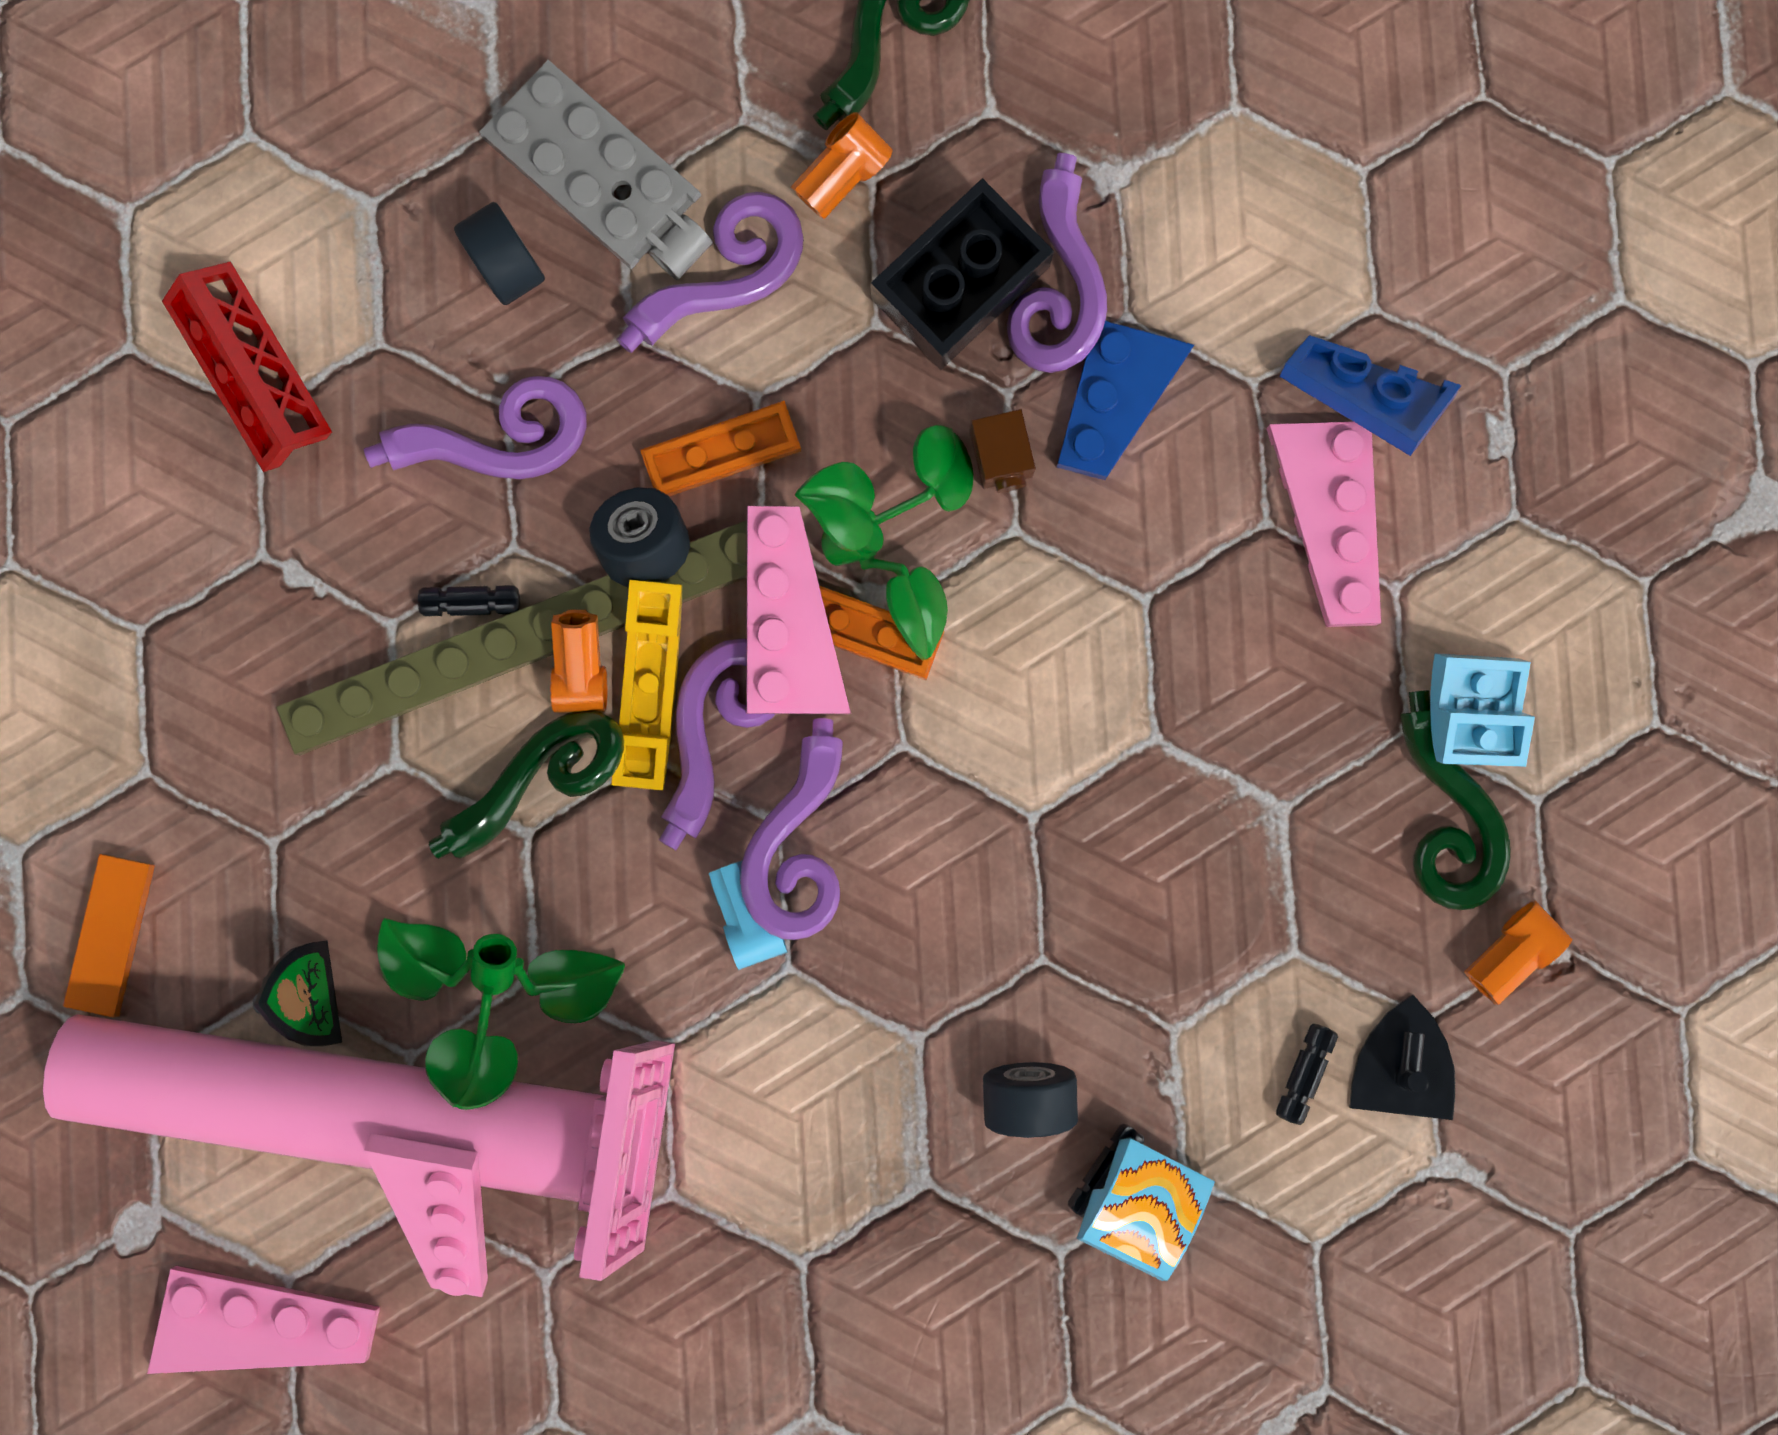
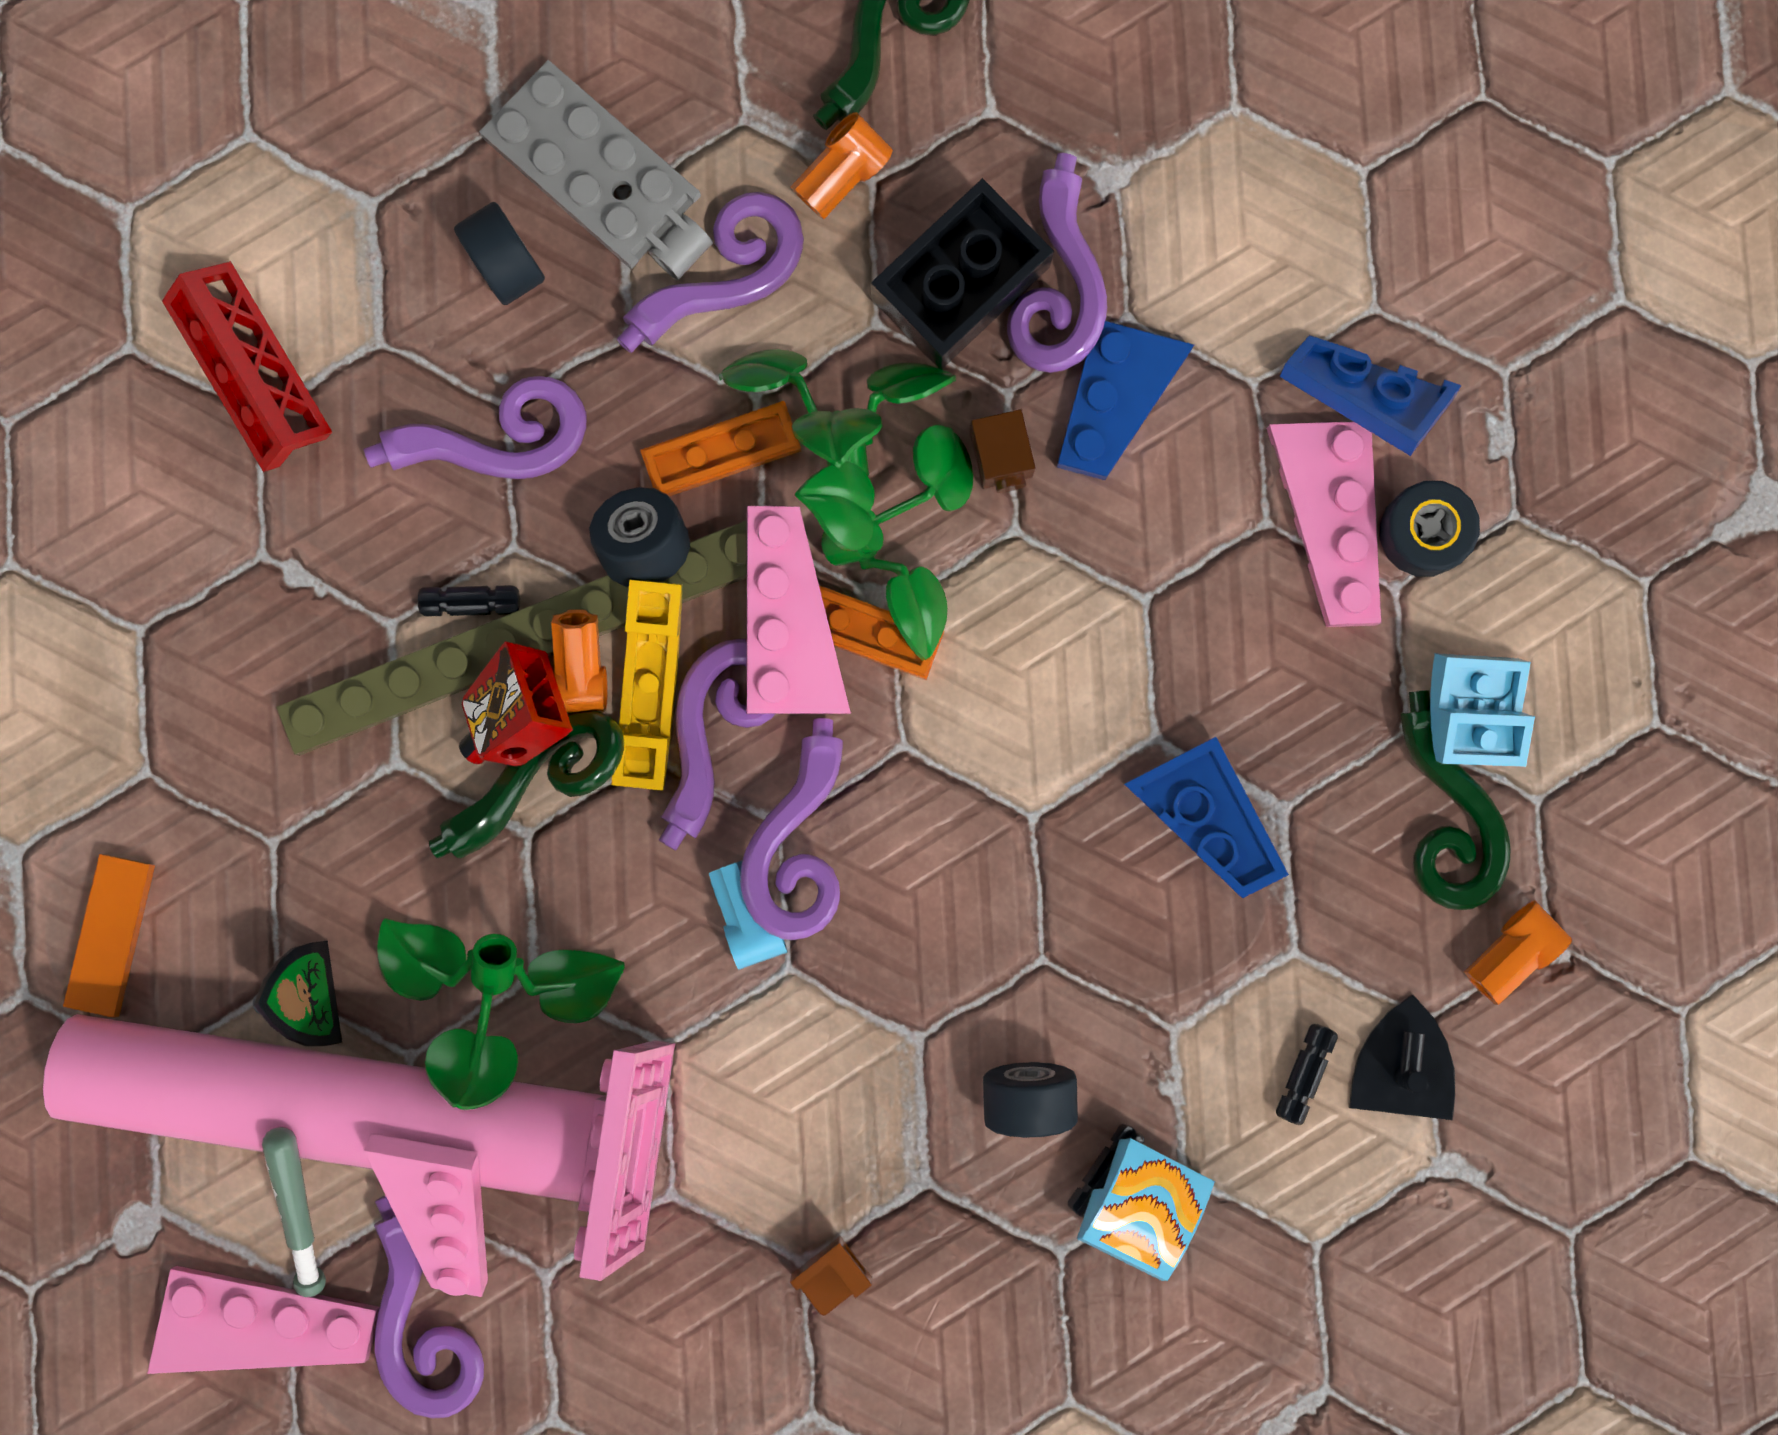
none -> sand green piece [262,1127,326,1297]
none -> medium lavender plant [374,1195,484,1418]
none -> red torso [459,641,573,766]
none -> green plant [719,349,956,476]
none -> dark orange panel [790,1236,872,1316]
none -> blue wing [1124,737,1289,898]
none -> black wheel [1380,481,1480,577]

